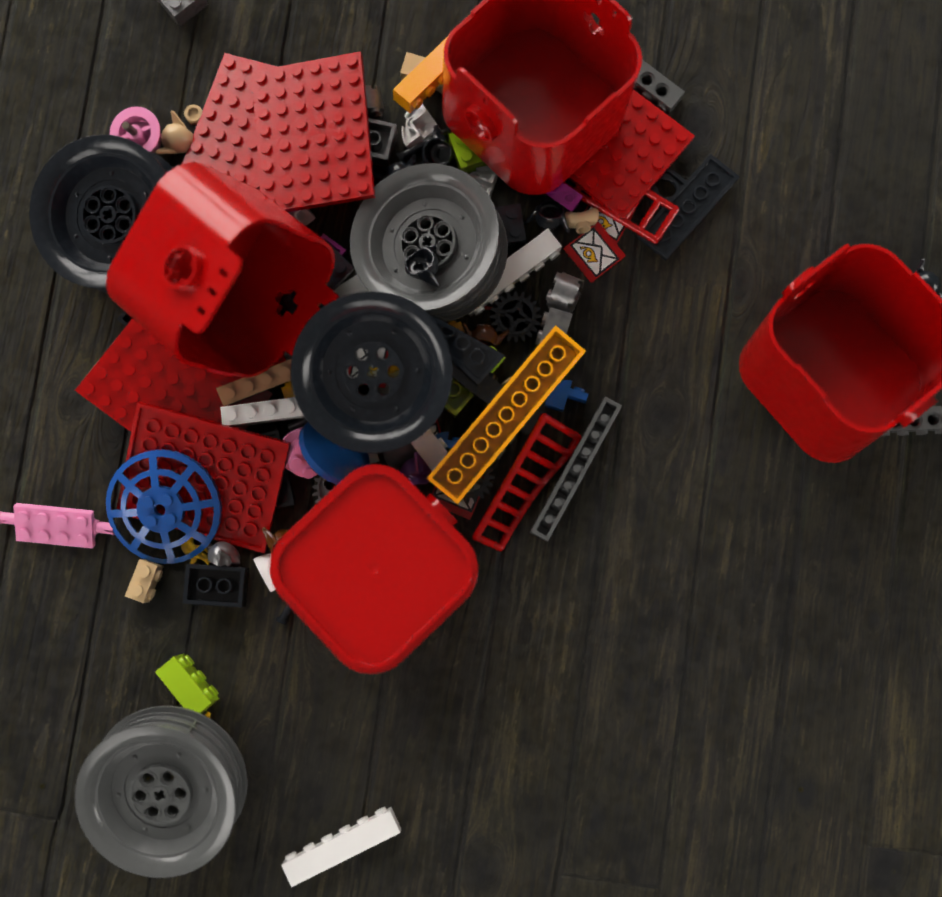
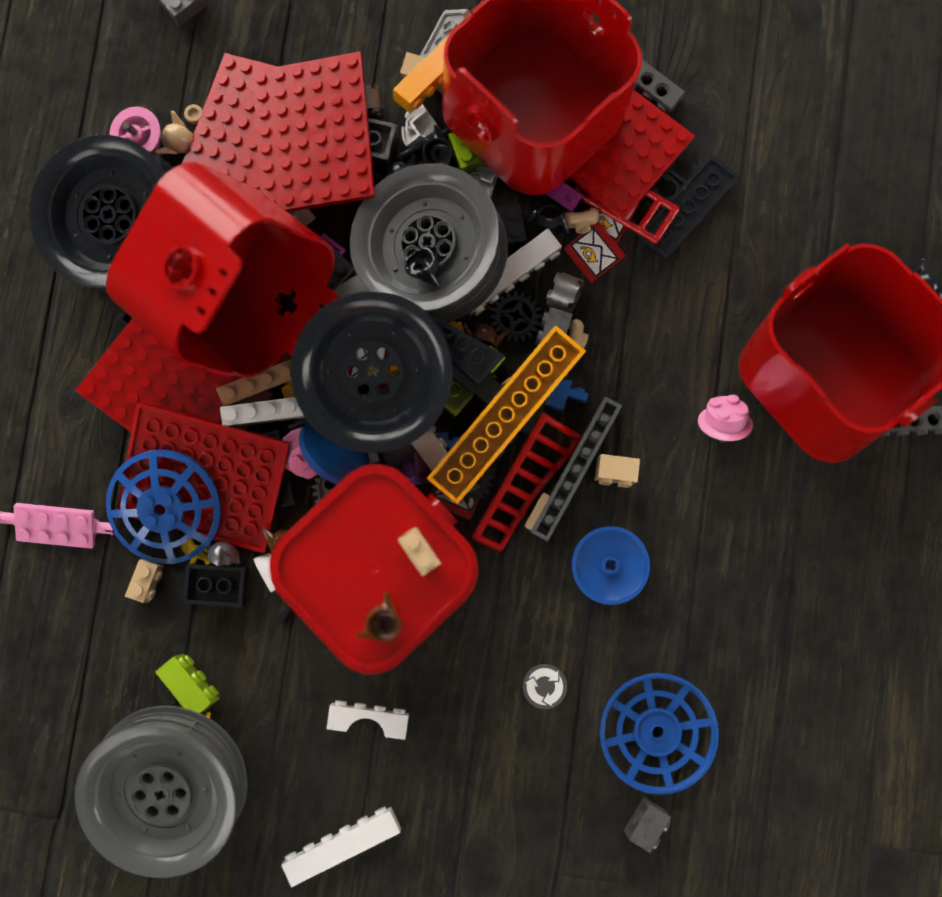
none -> white arch [326,700,409,740]
none -> reddish brown piece [356,591,403,642]
none -> tan brick [398,527,441,576]
none -> light grey wing [420,9,471,57]
none -> sticker [523,664,567,709]
none -> tan tile [524,493,550,531]
none -> tan piece [568,319,588,349]
none -> blue dish [571,526,650,605]
none -> tan brick [594,454,640,488]
none -> blue dish [599,673,719,795]
none -> flat silver brick [624,797,671,853]
none -> bright pink piece [698,395,753,442]

